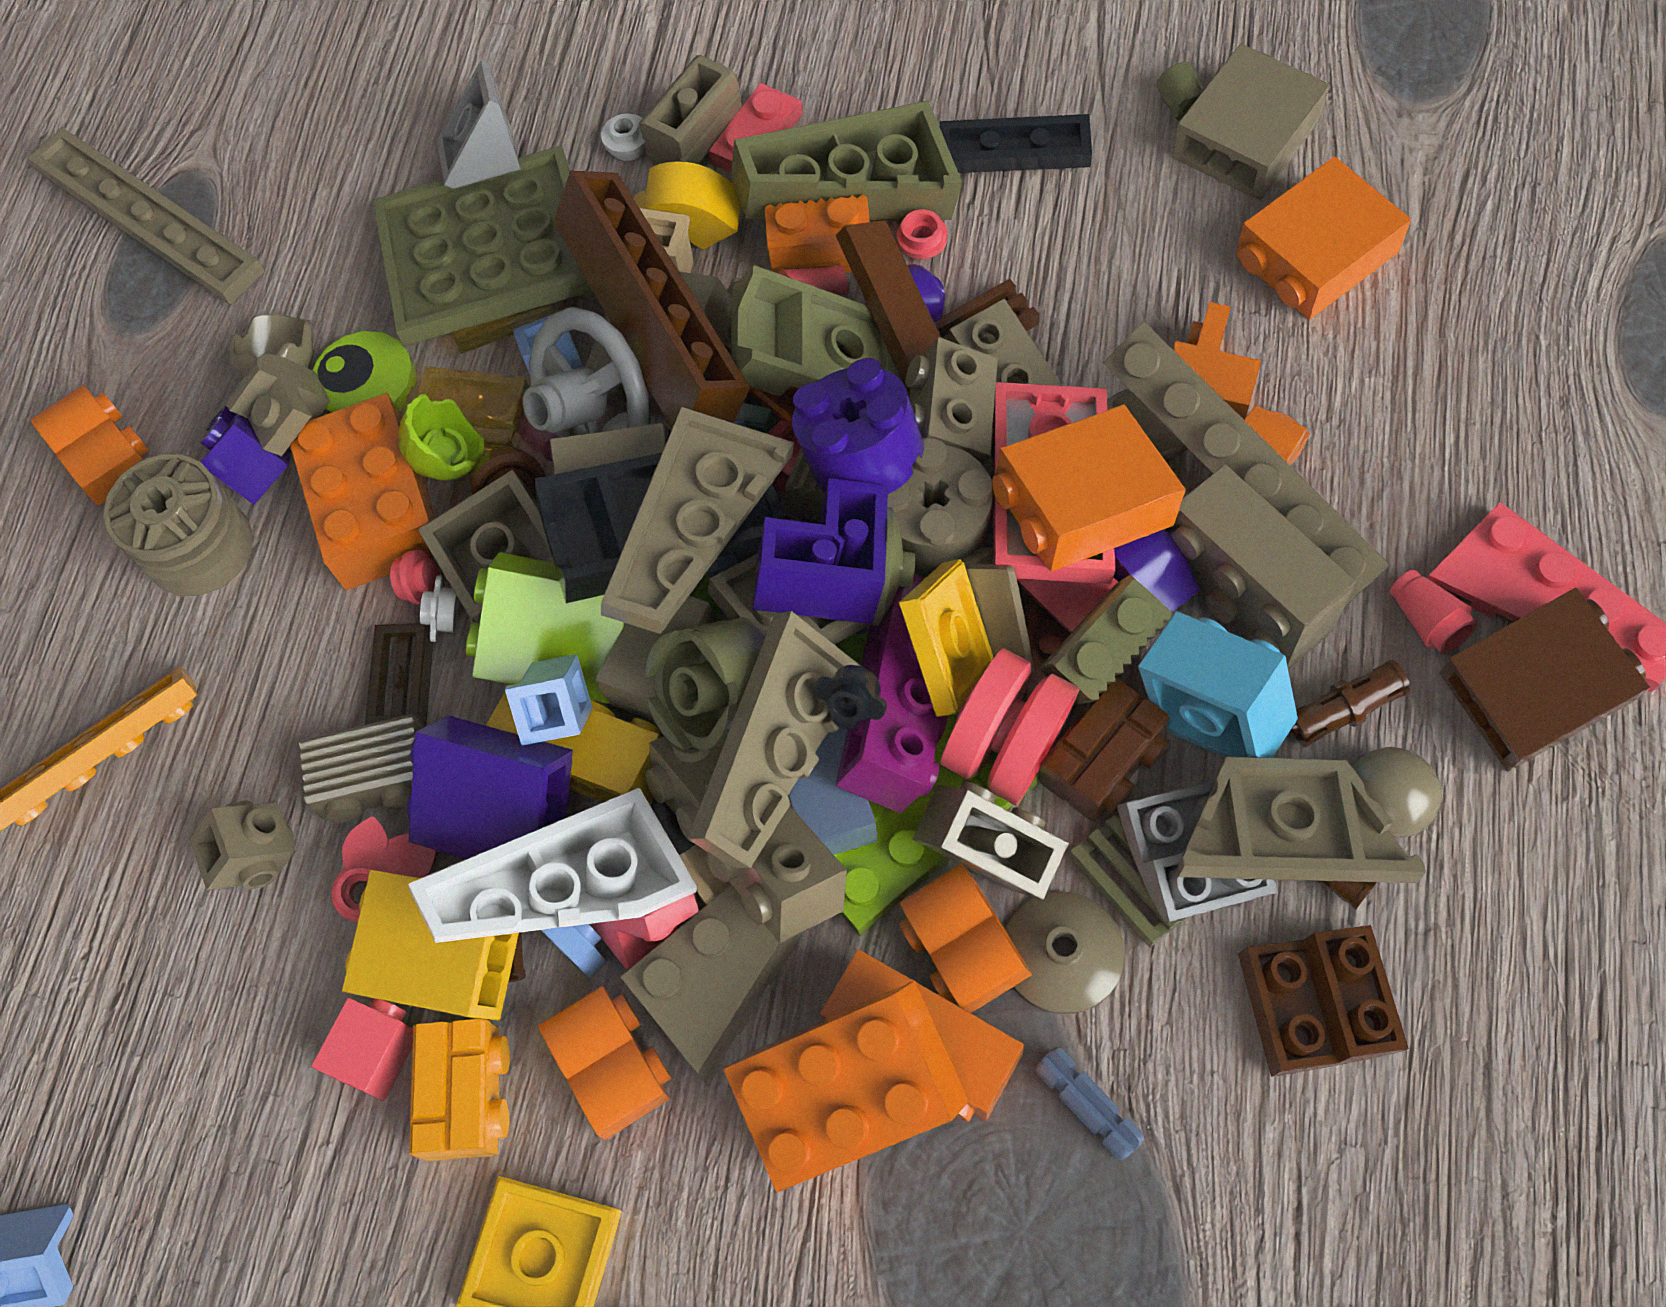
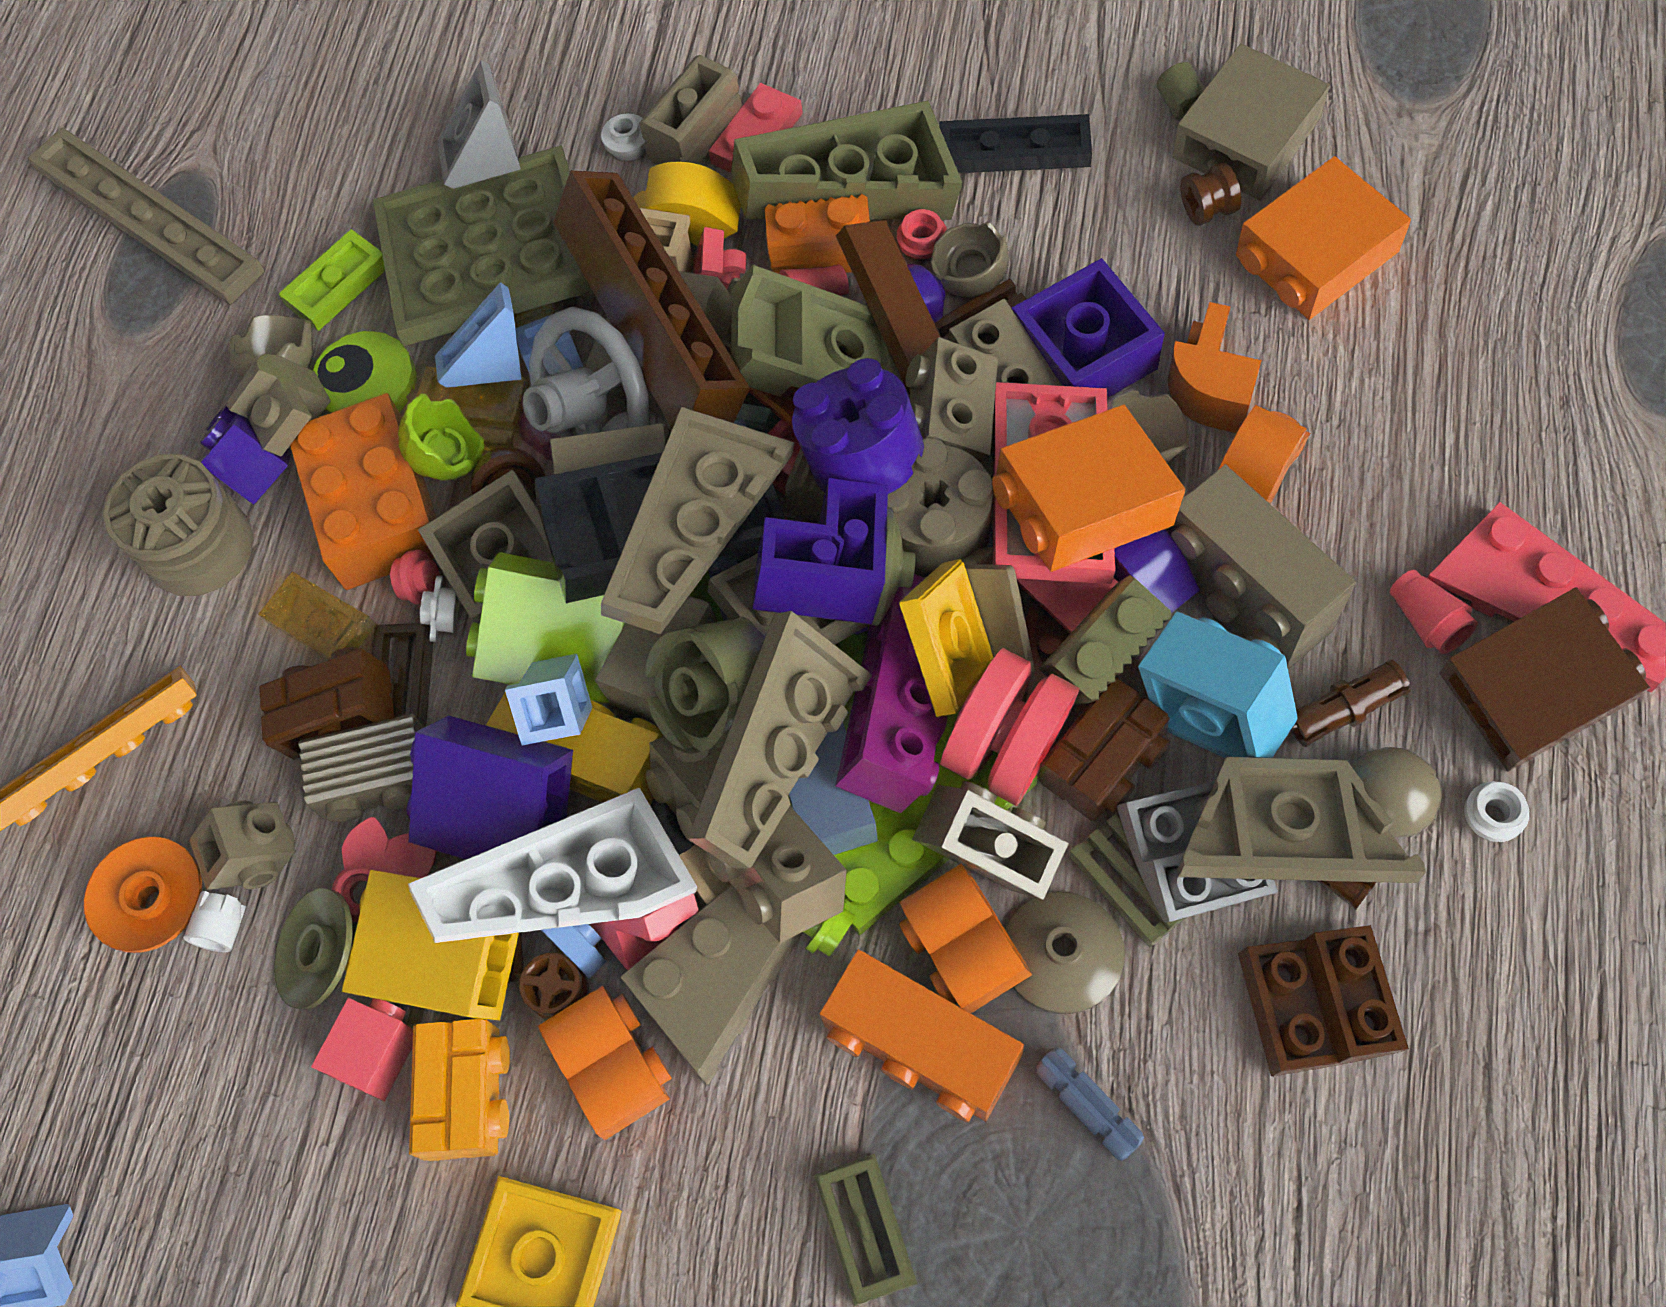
orange brick [30,384,150,506] -> none
orange brick [723,980,969,1193] -> none
black plate [814,665,887,729] -> none
dark tan plate [1103,321,1390,606] -> none
none -> orange dish [84,837,202,953]
none -> white hose [183,891,246,952]
none -> clear yellow plate [258,571,377,660]
none -> reddish brown brick [259,647,394,760]
none -> olive dish [274,888,352,1010]
none -> lime plate [278,229,385,331]
none -> light blue slope [435,282,522,388]
none -> reddish brown wheel [519,952,589,1020]
none -> coral tile [693,227,747,289]
none -> lime plate [803,901,855,957]
none -> olive tile [814,1154,918,1307]
none -> dark tan hair [930,222,1009,298]
none -> dark purple brick [1012,258,1165,398]
none -> reddish brown wheel [1180,162,1242,226]
none -> white plate [1464,781,1529,842]

